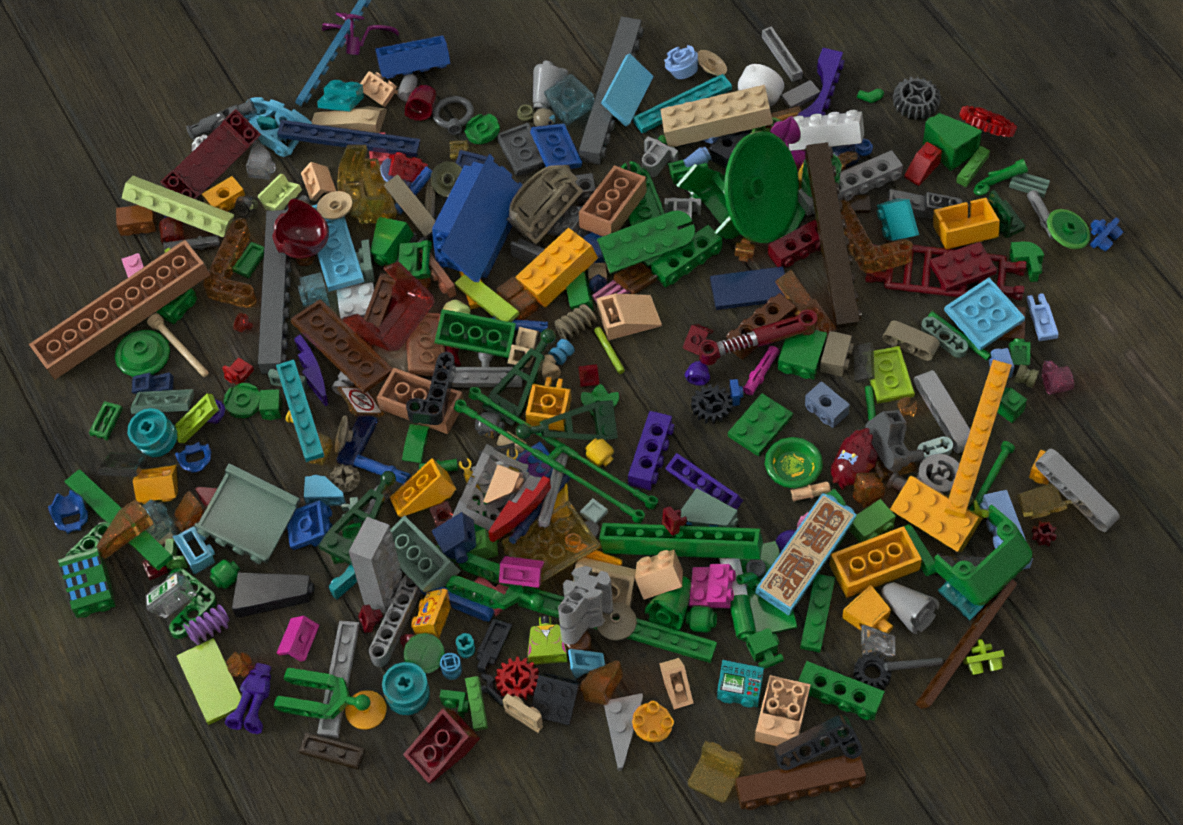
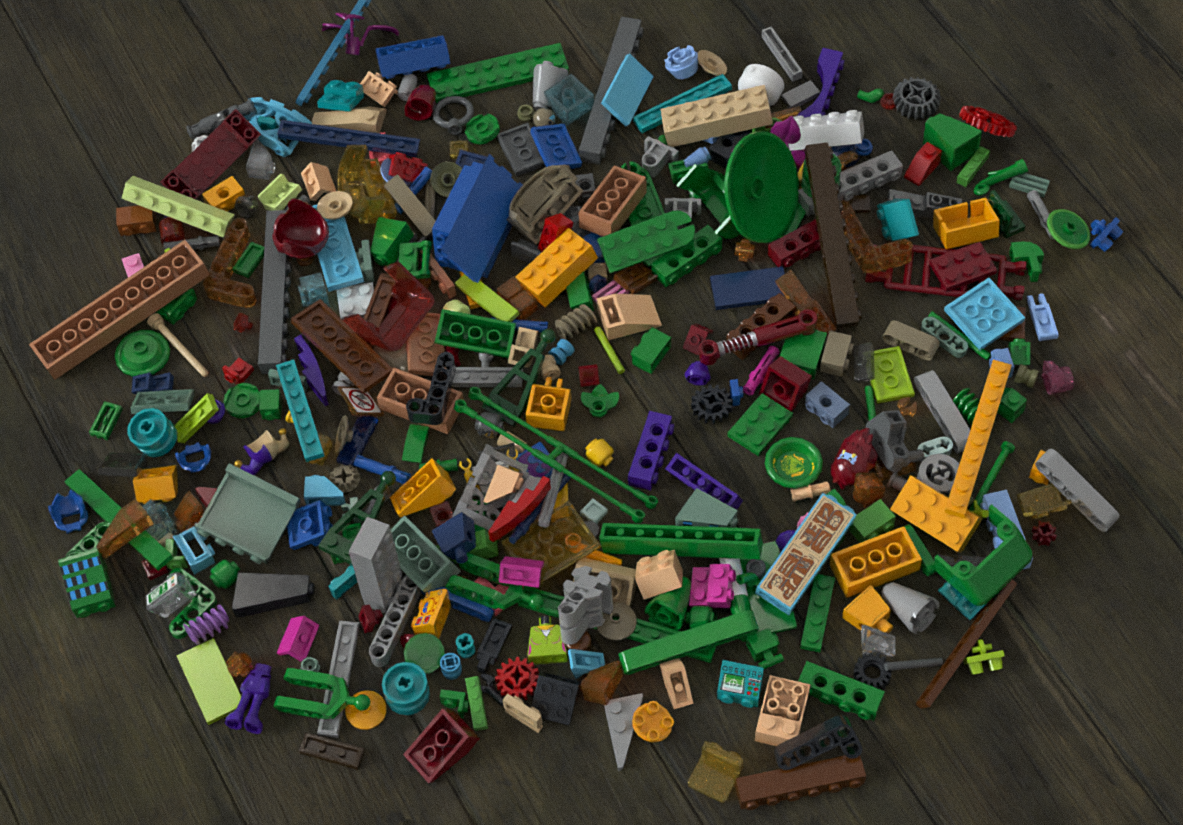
dark green plate [516,400,618,441] -> none
dark red tile [662,506,687,536] -> none
none -> piece [234,428,289,475]
none -> sand green plate [300,657,320,672]
none -> green plate [427,43,569,104]
none -> red brick [538,213,573,252]
none -> green beam [618,610,759,675]
none -> green brick [631,327,671,374]
none -> dark red slope [759,356,812,412]
none -> clear red plate [880,93,897,110]
none -> green piece [953,388,980,425]

